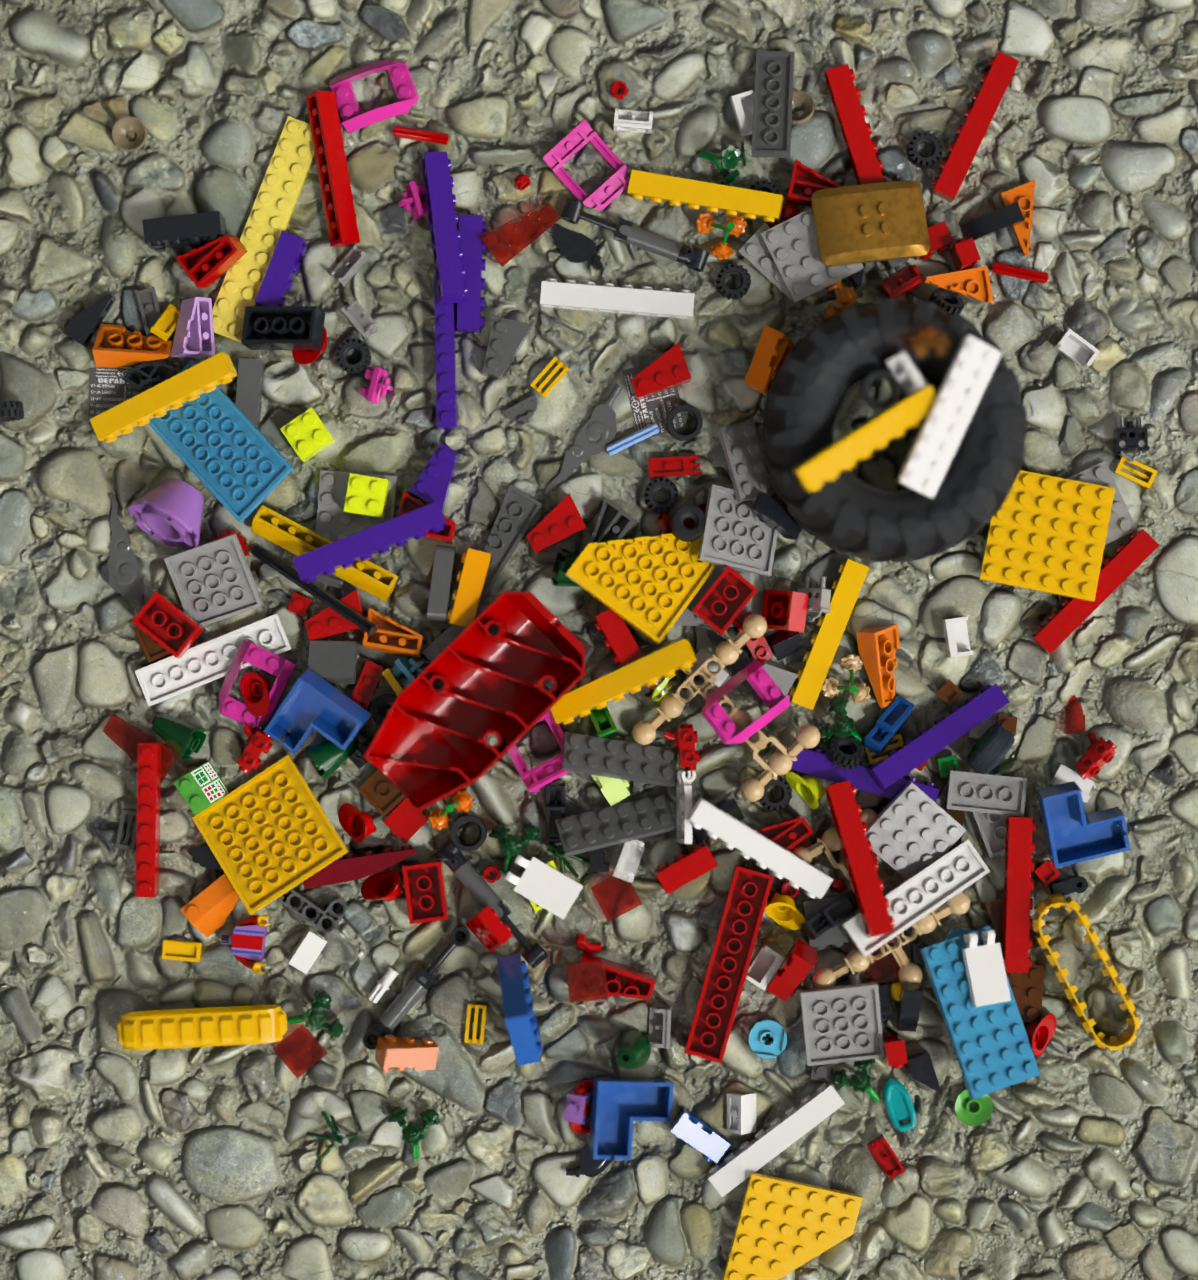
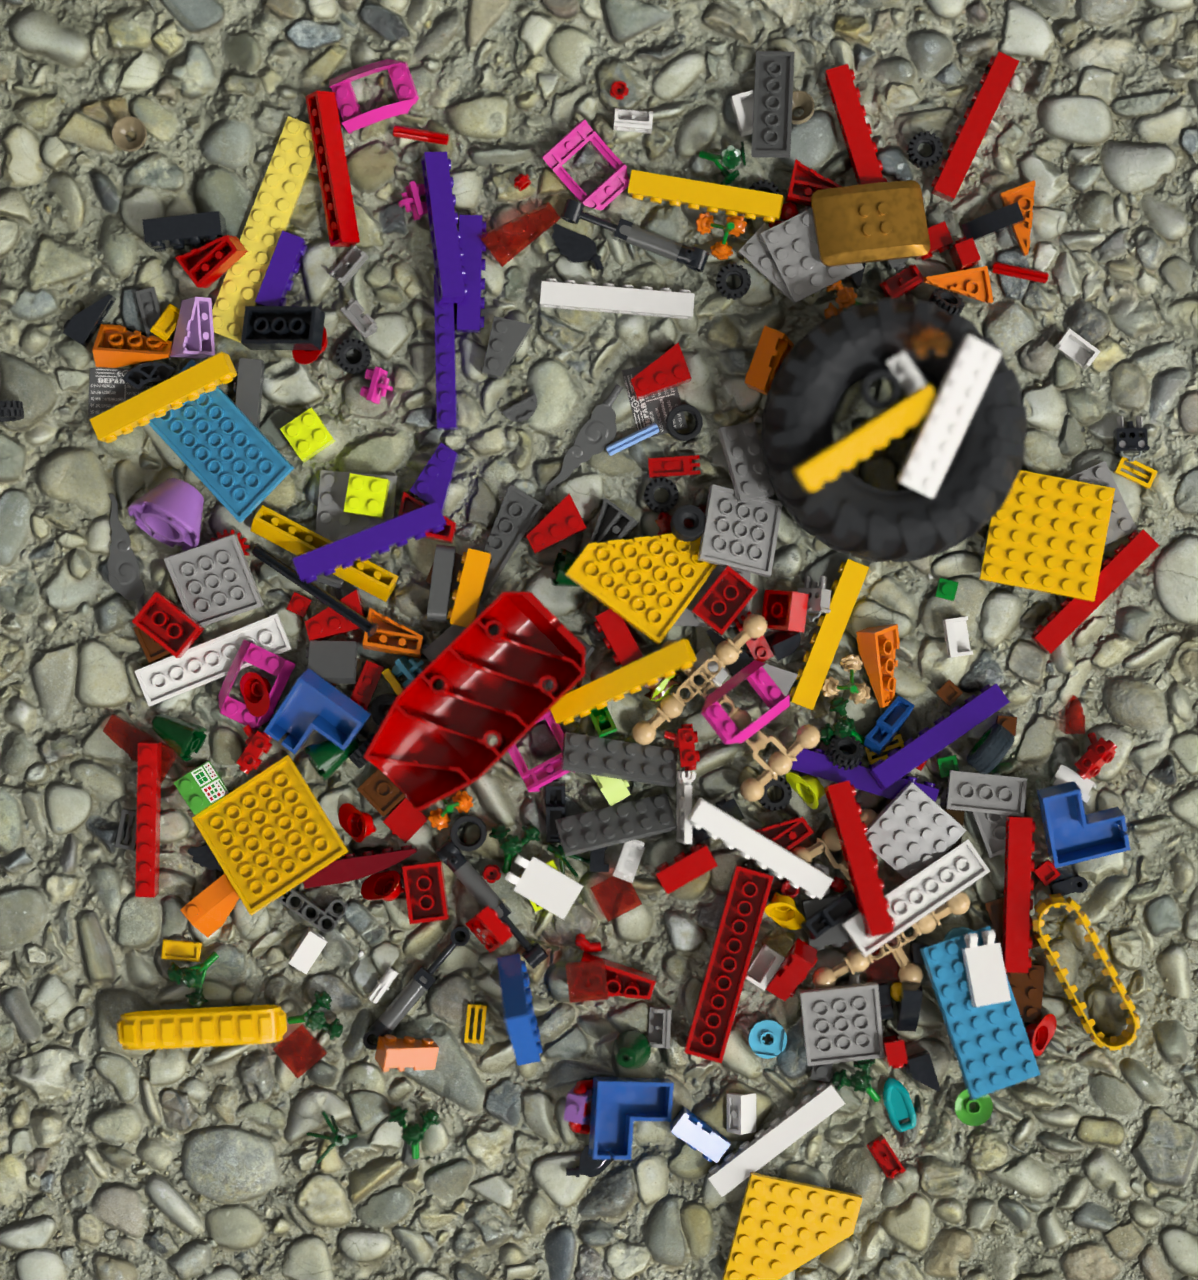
torso [221,914,271,974] -> none
yellow tile [530,356,570,398] -> none
black slope [751,492,802,540] -> none
none -> dark green plant [167,952,219,1007]
none -> green plate [934,578,958,601]

